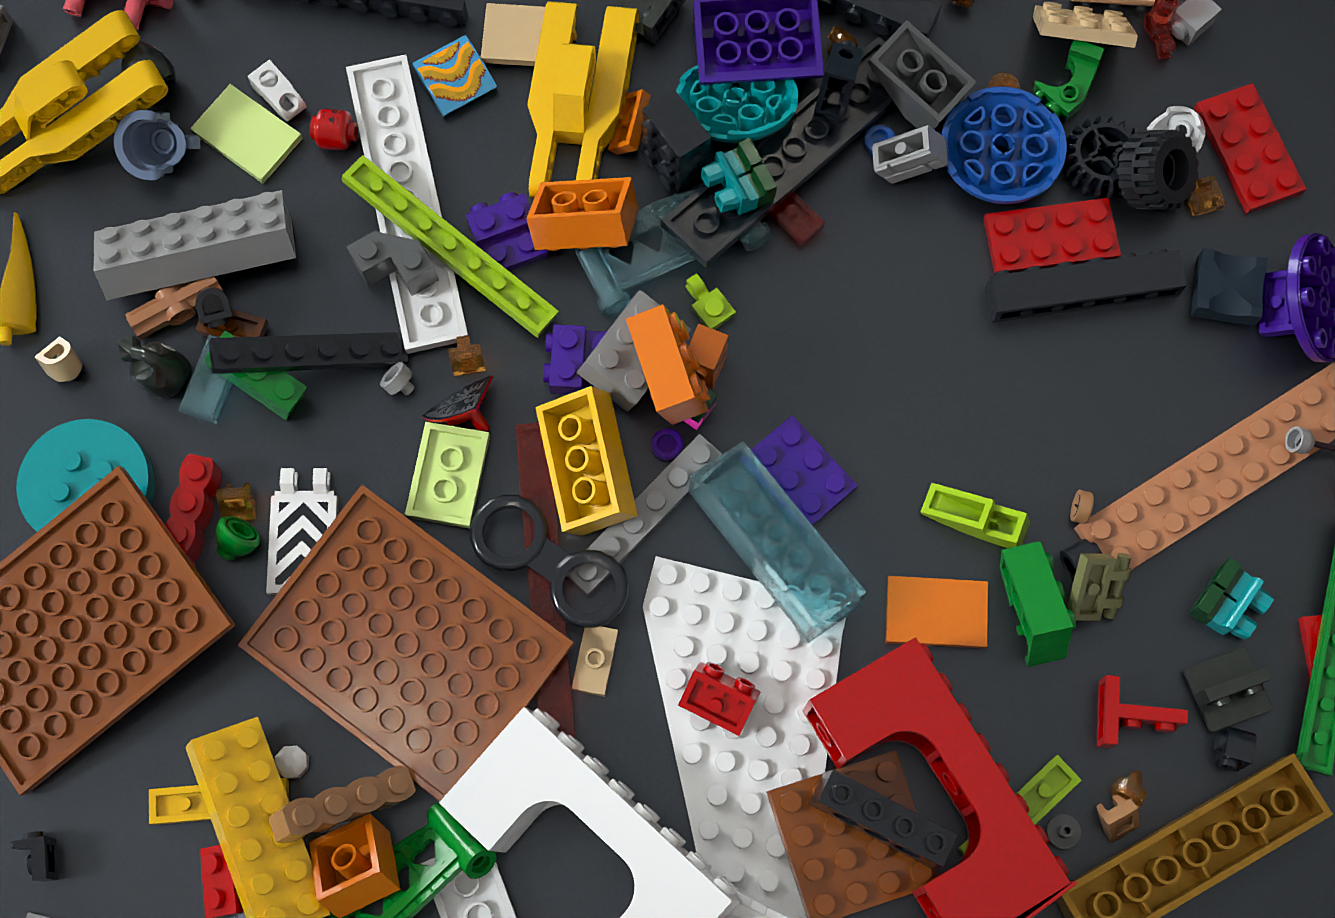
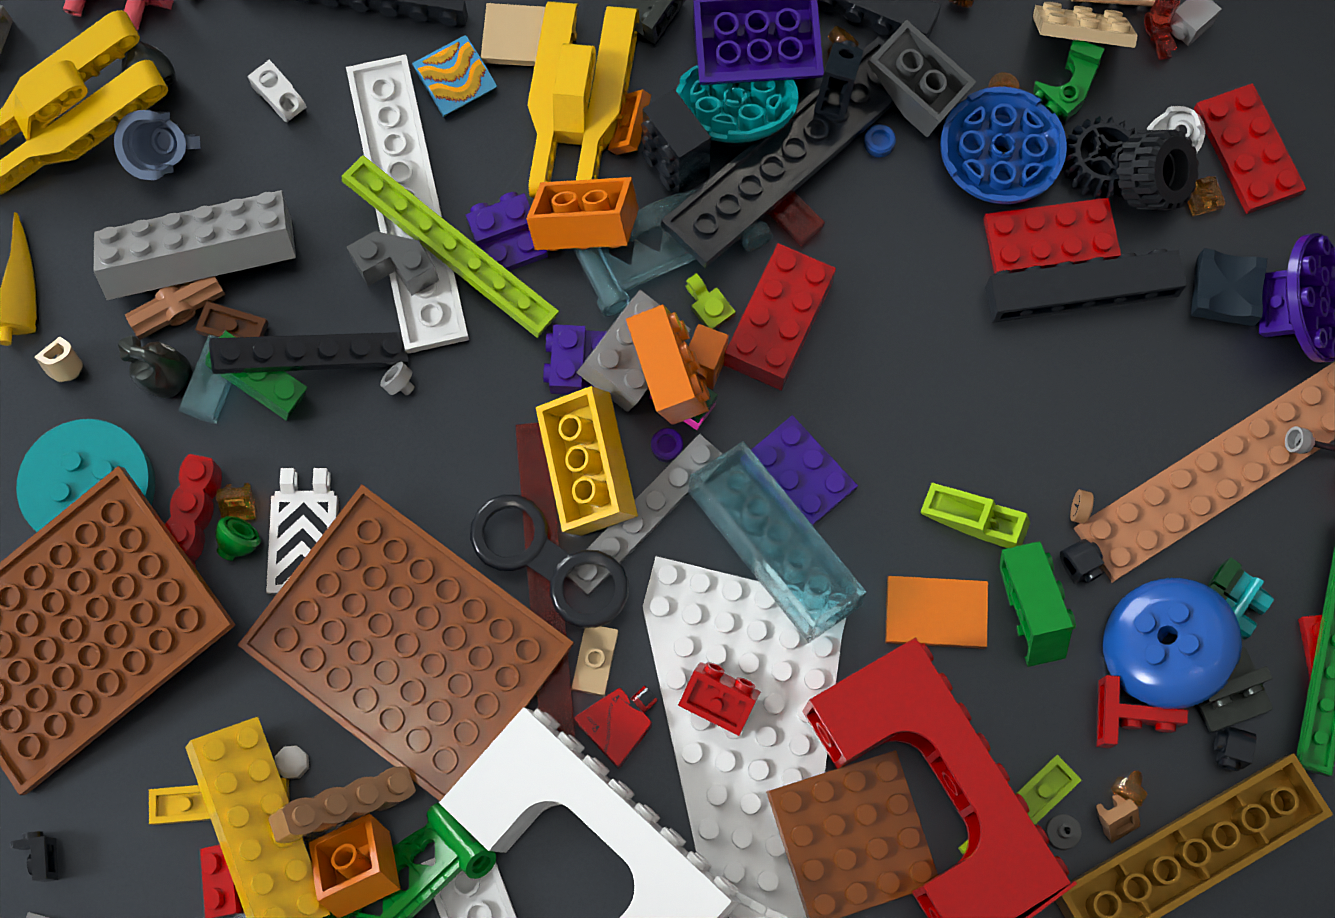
yellowish green tile [190,84,303,184] -> none
black plate [195,287,233,328] -> none
red head [310,108,358,151] -> none
yellowish green plate [405,422,490,529] -> none
shield [422,375,493,432] -> none
clear orange tile [448,335,486,376] -> none
teal hips [701,137,778,215] -> none
black brick [809,770,958,869] -> none
light grey brick [872,125,948,184] -> none
olive plate [1067,553,1131,621] -> none
none -> red torso [574,686,658,770]
none -> red brick [724,243,836,391]
none -> blue brick [1103,578,1242,709]

